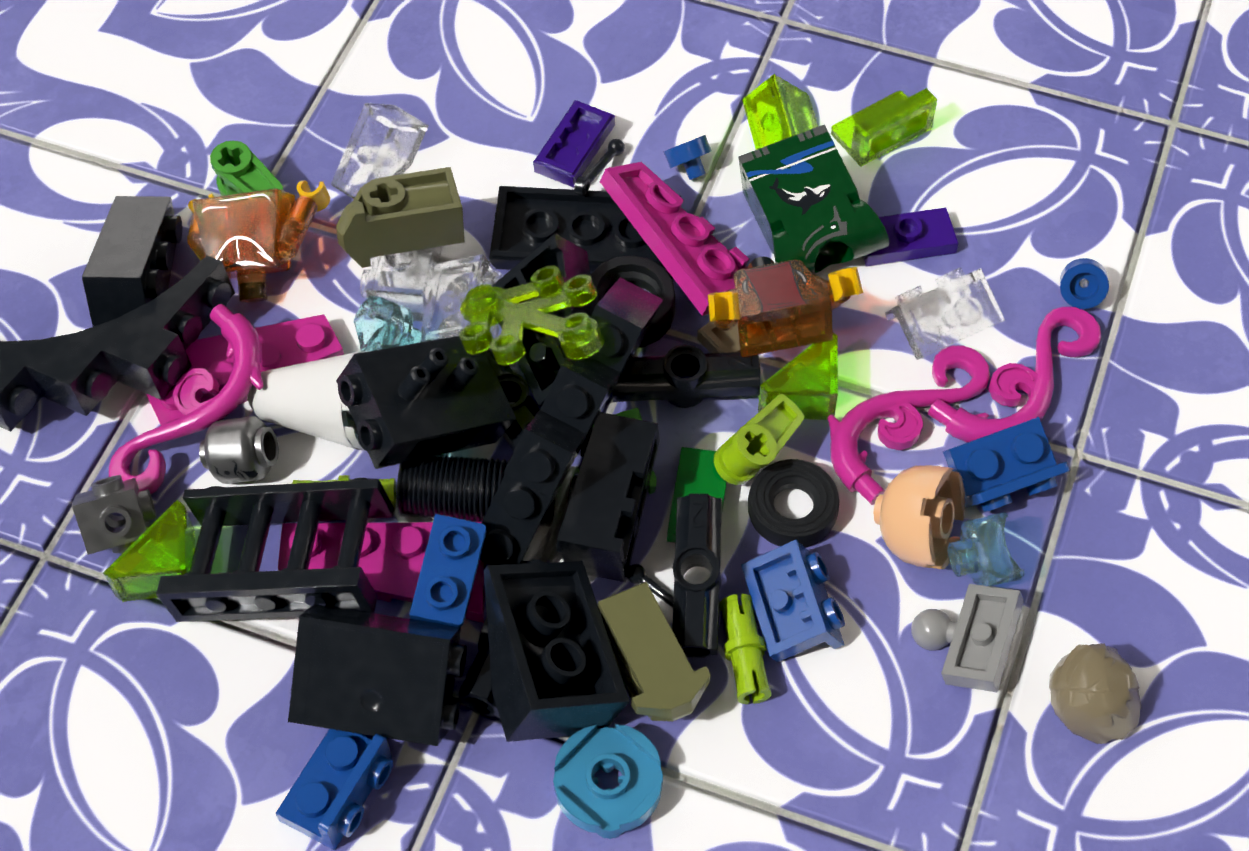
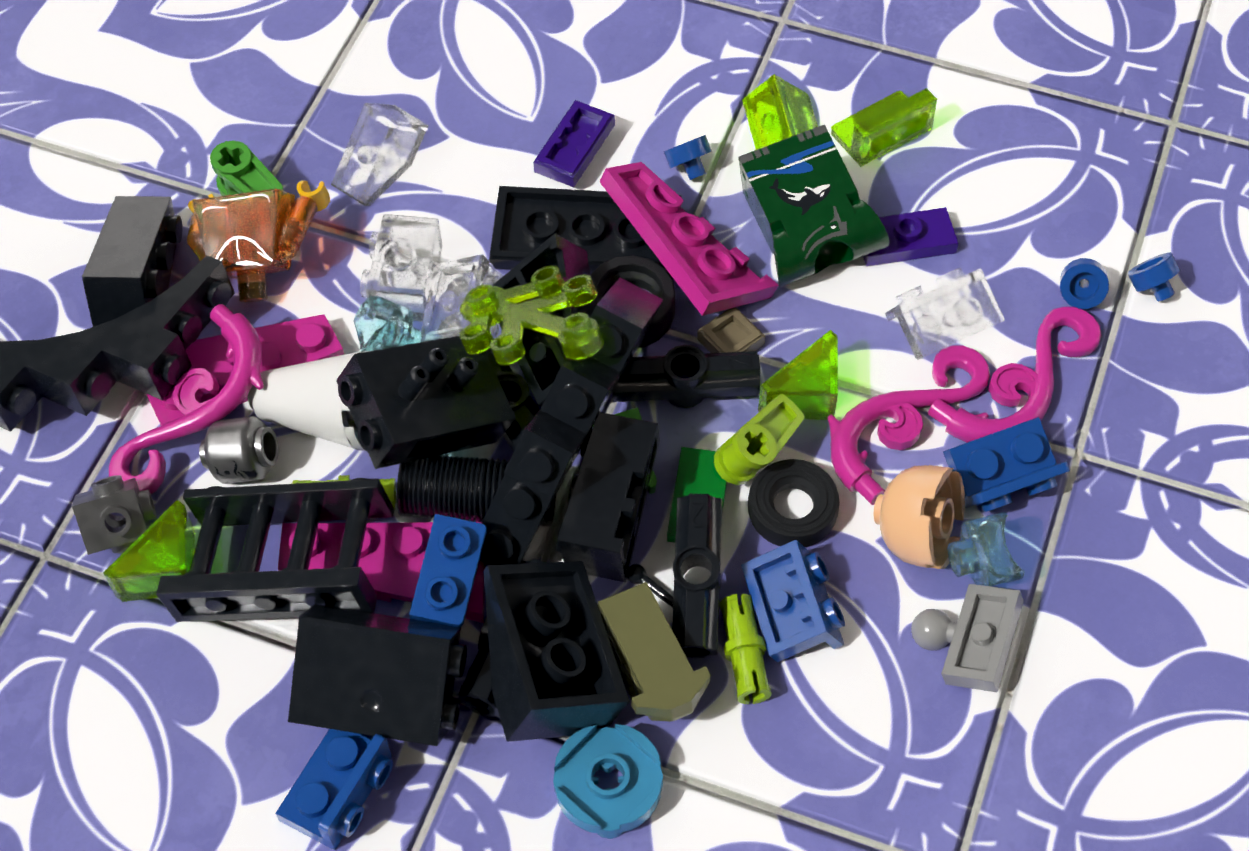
olive piece [336,167,465,268] -> none
black hinge [574,139,625,196] -> none
torso [708,257,863,357] -> none
dark tan hair [1048,643,1141,744] -> none
none -> blue tile [1128,252,1180,302]

